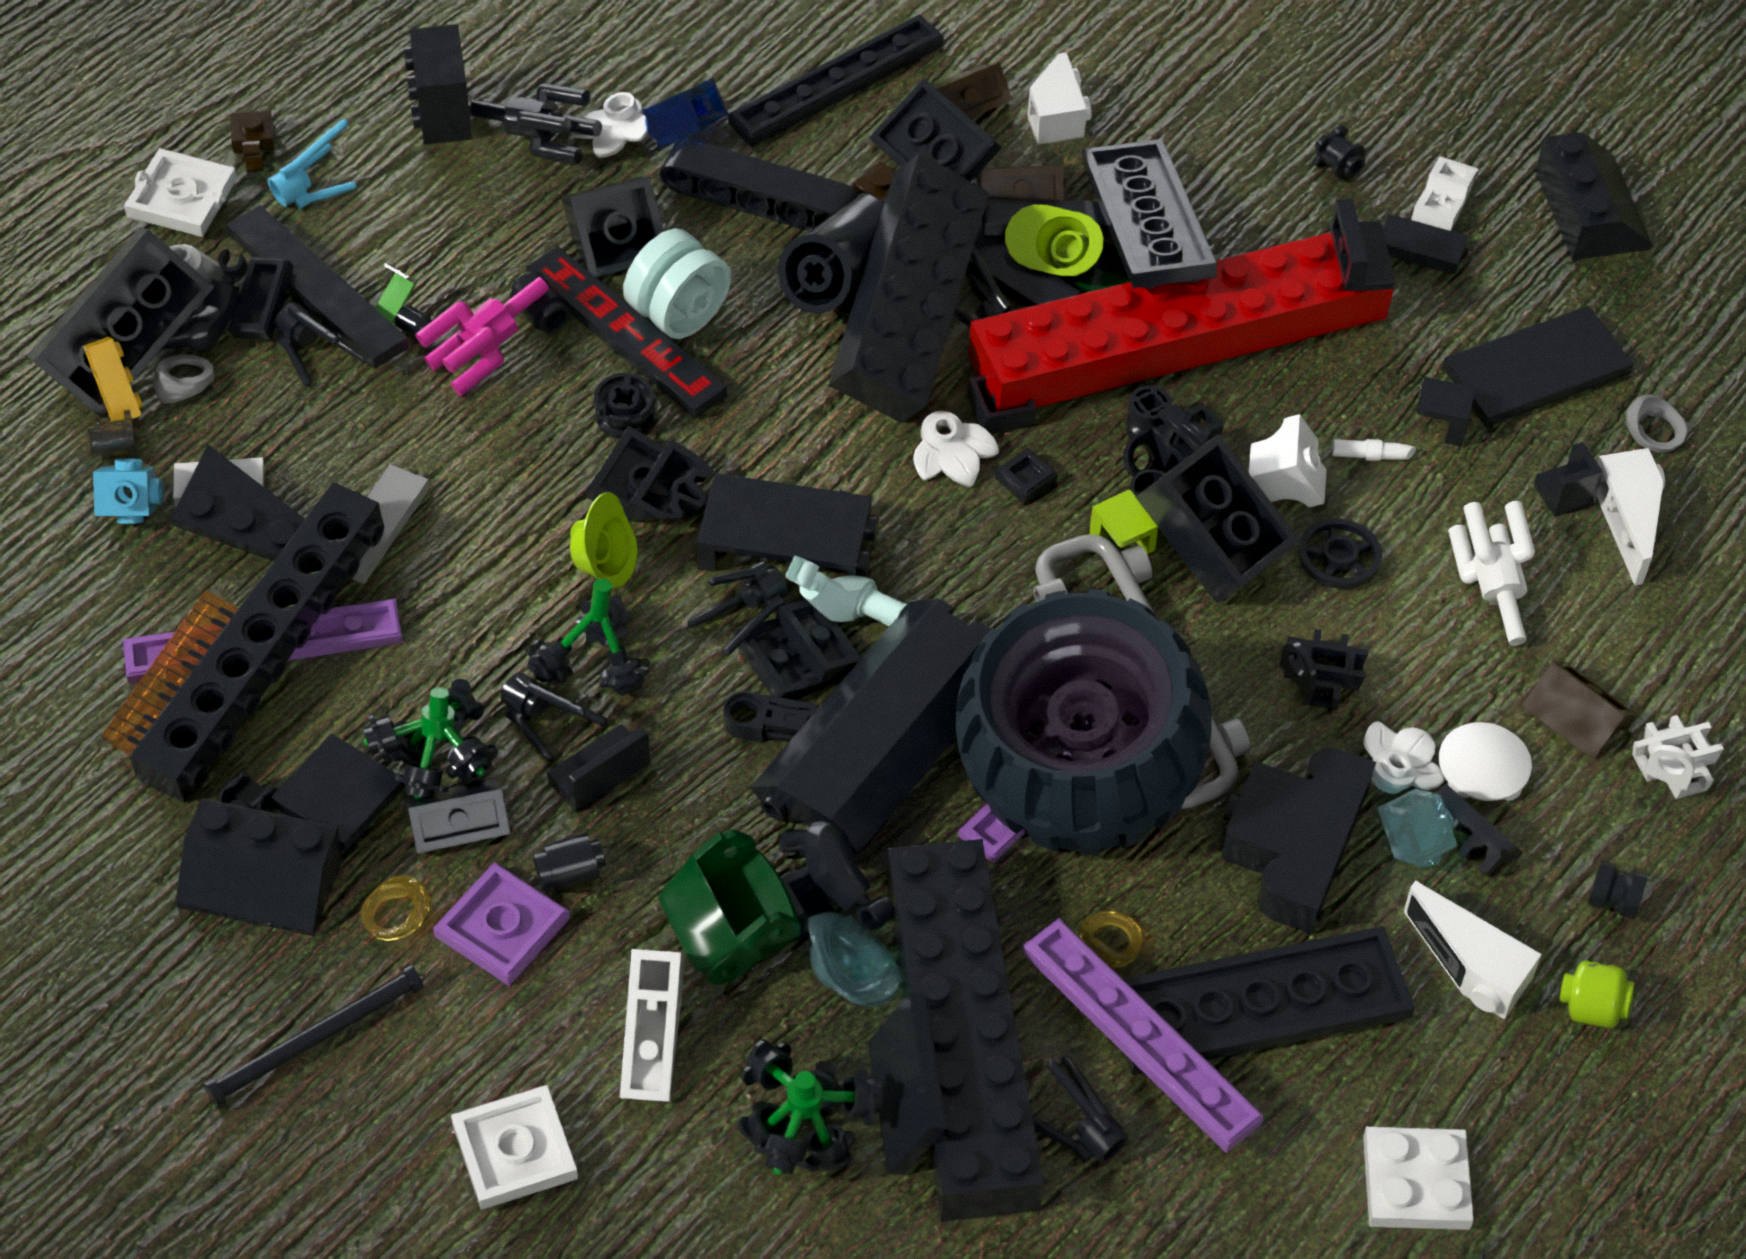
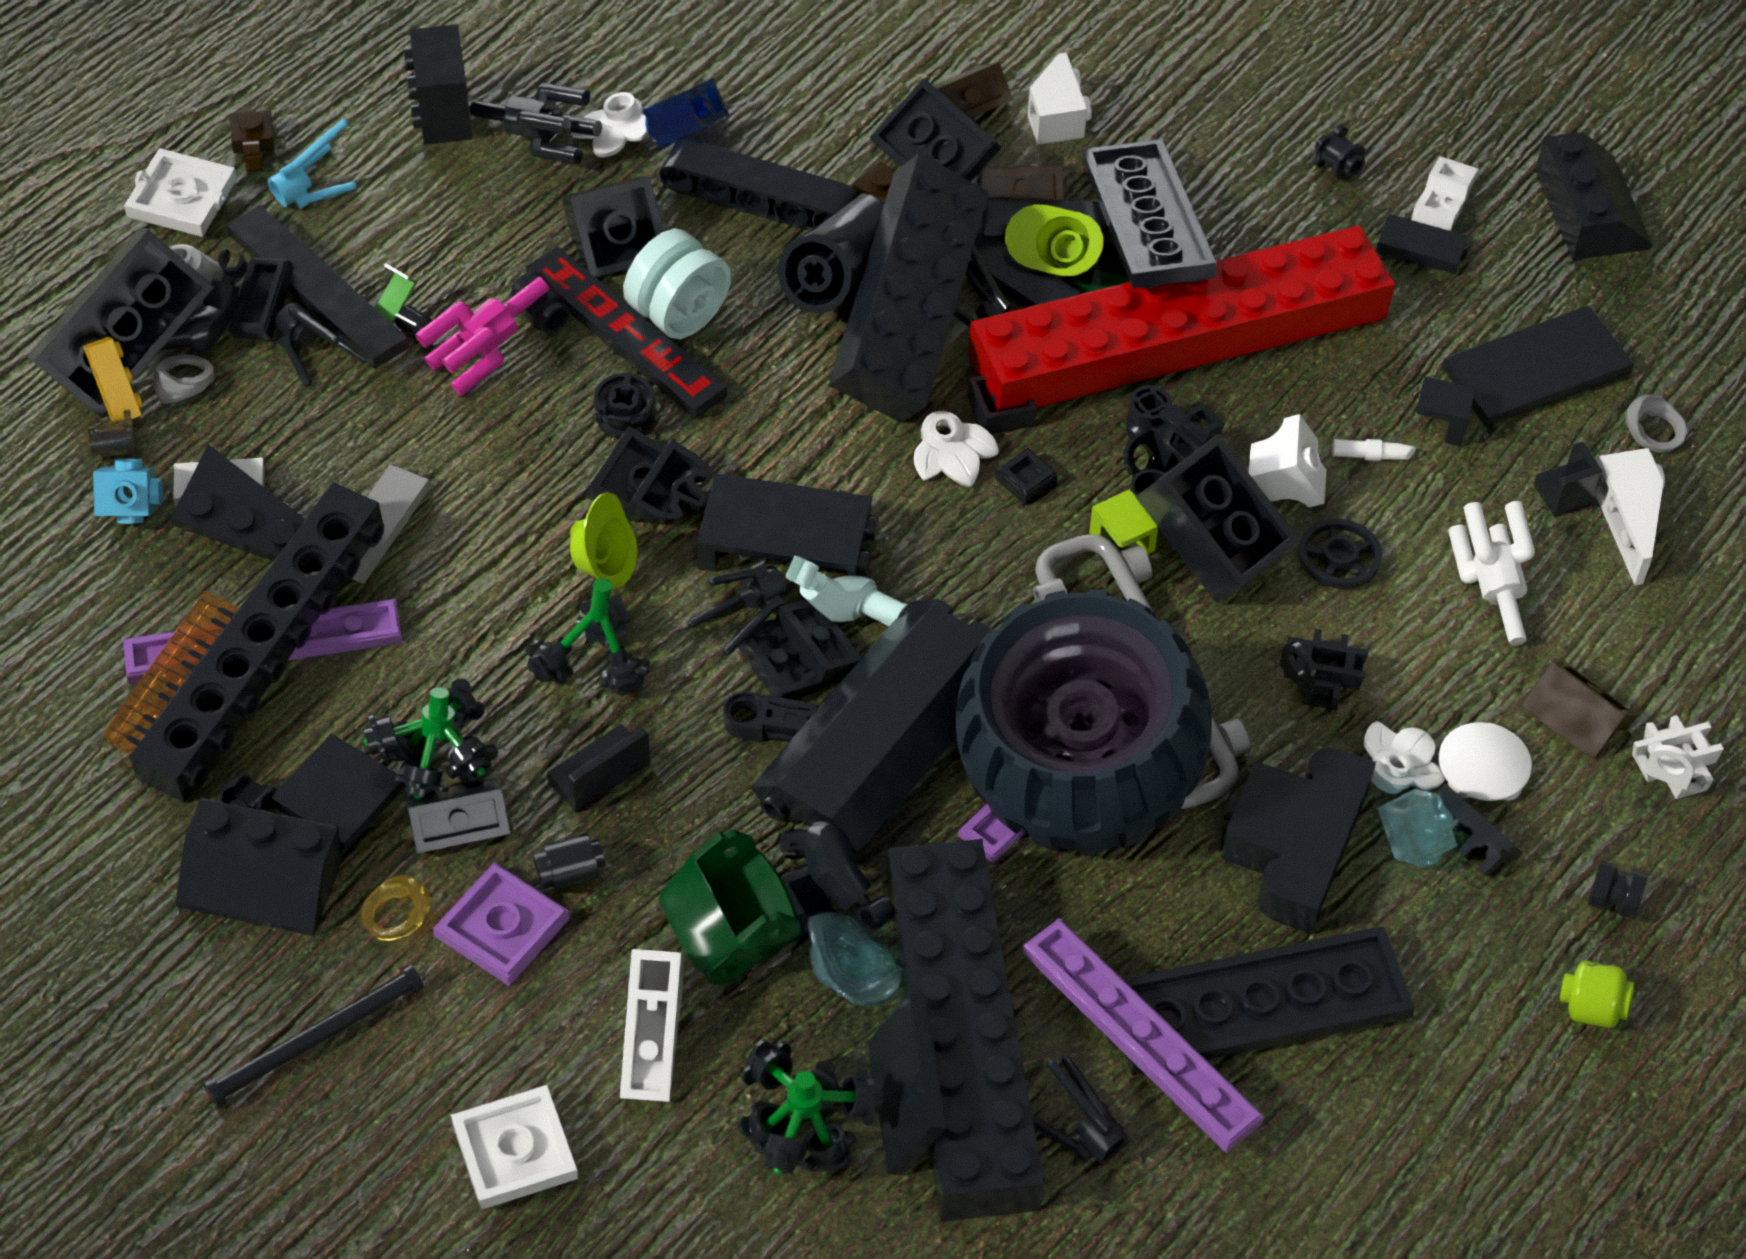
black plant [500,672,607,762] -> none
black tile [728,14,944,147] -> none
clear yellow piece [1078,911,1143,969] -> none
black panel [1330,199,1396,291] -> none
white plate [1363,1127,1473,1230] -> none
white slope [1404,881,1542,1019] -> none

